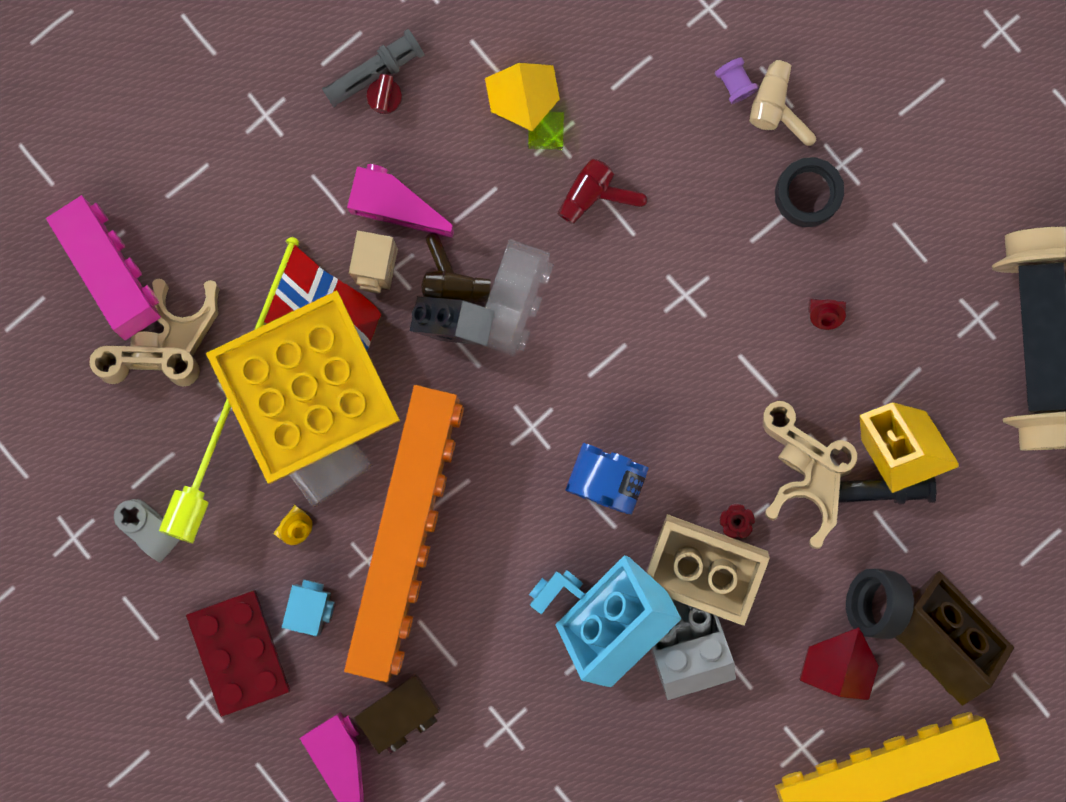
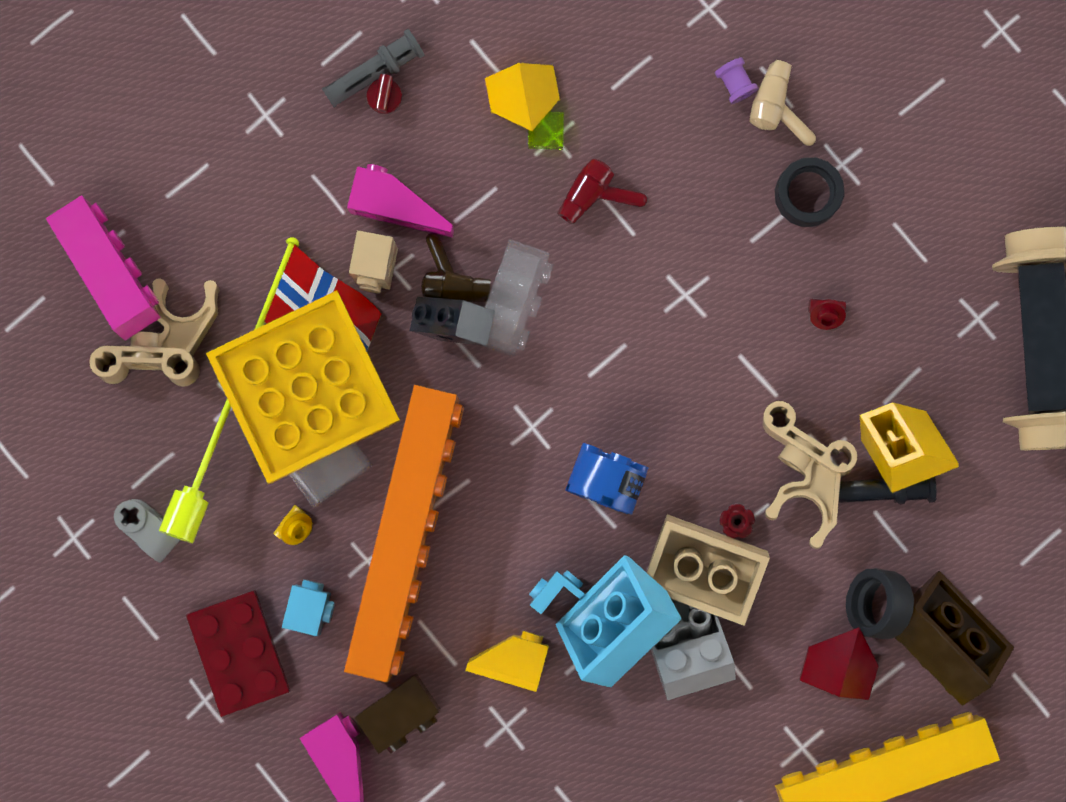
none -> yellow slope [465,631,548,692]

